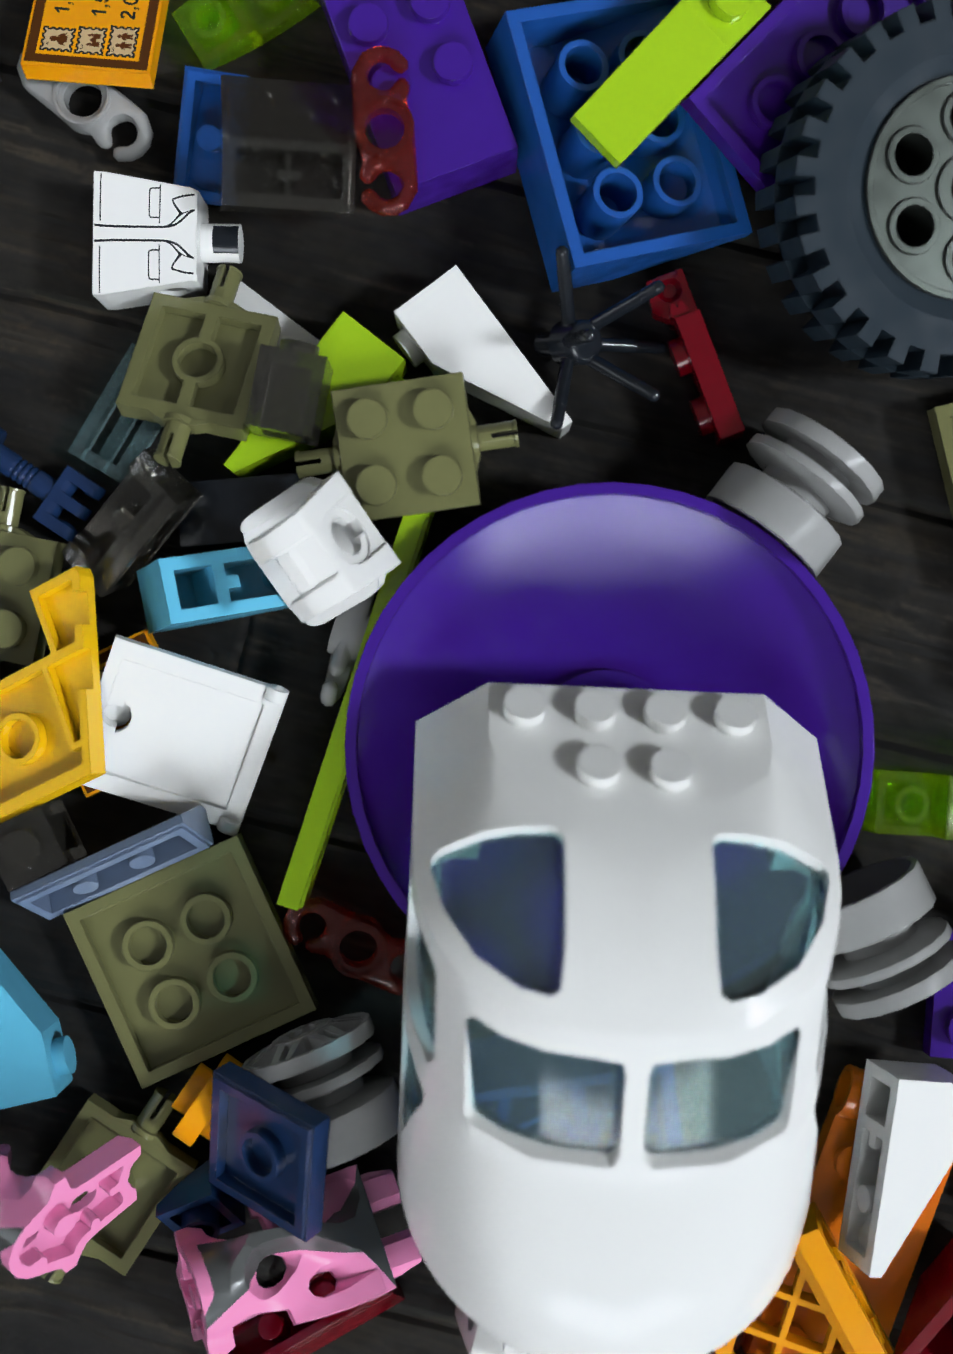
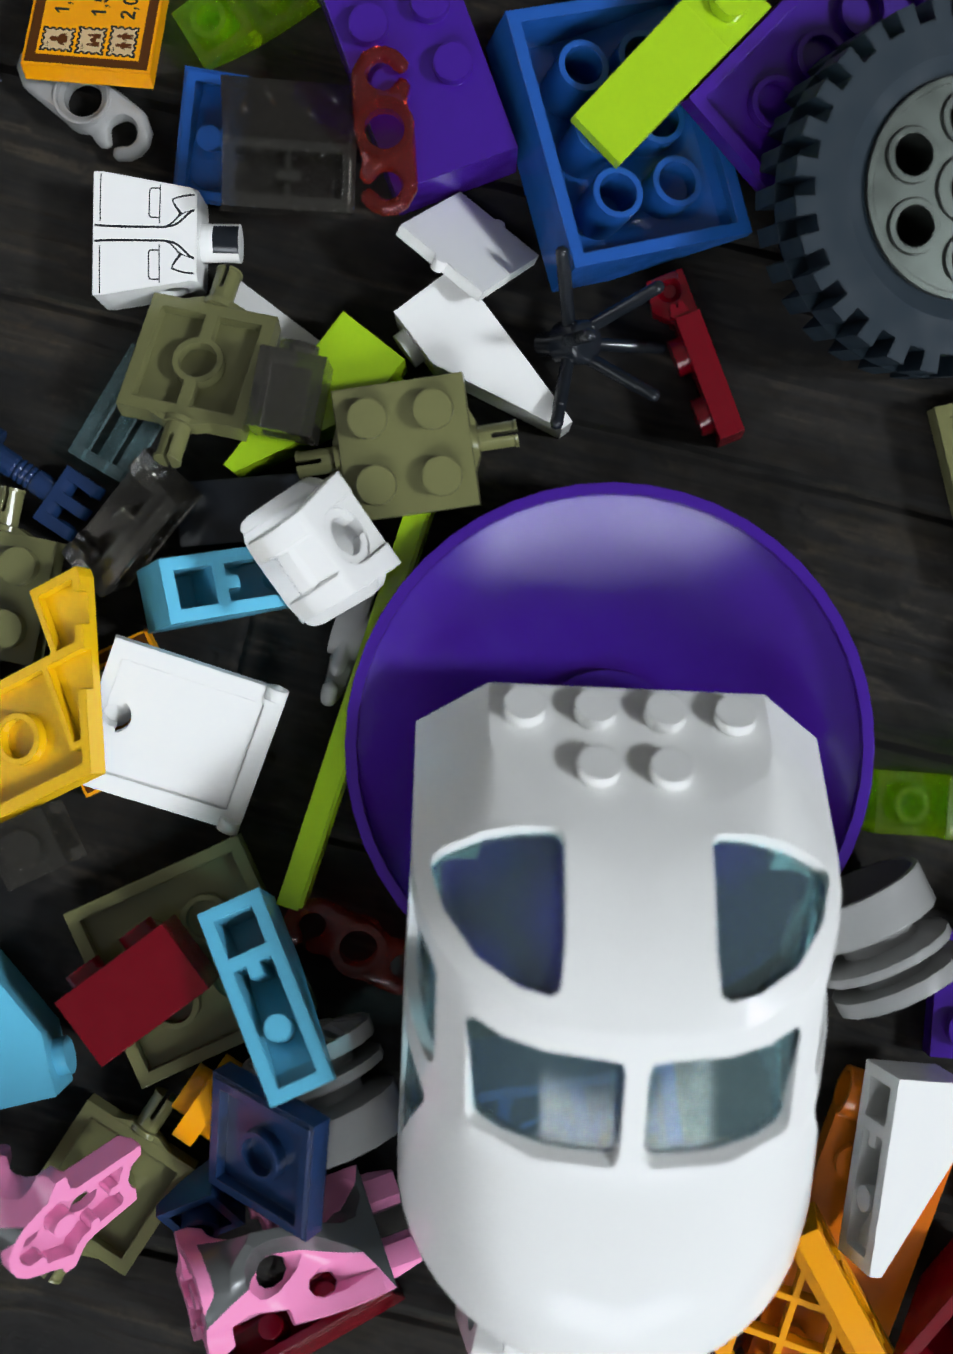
sand blue slope [10,805,214,920] -> none
light grey wheel [705,407,884,578] -> none
none -> dark red brick [55,914,220,1067]
none -> medium azure slope [197,887,337,1108]
none -> white piece [396,192,539,302]

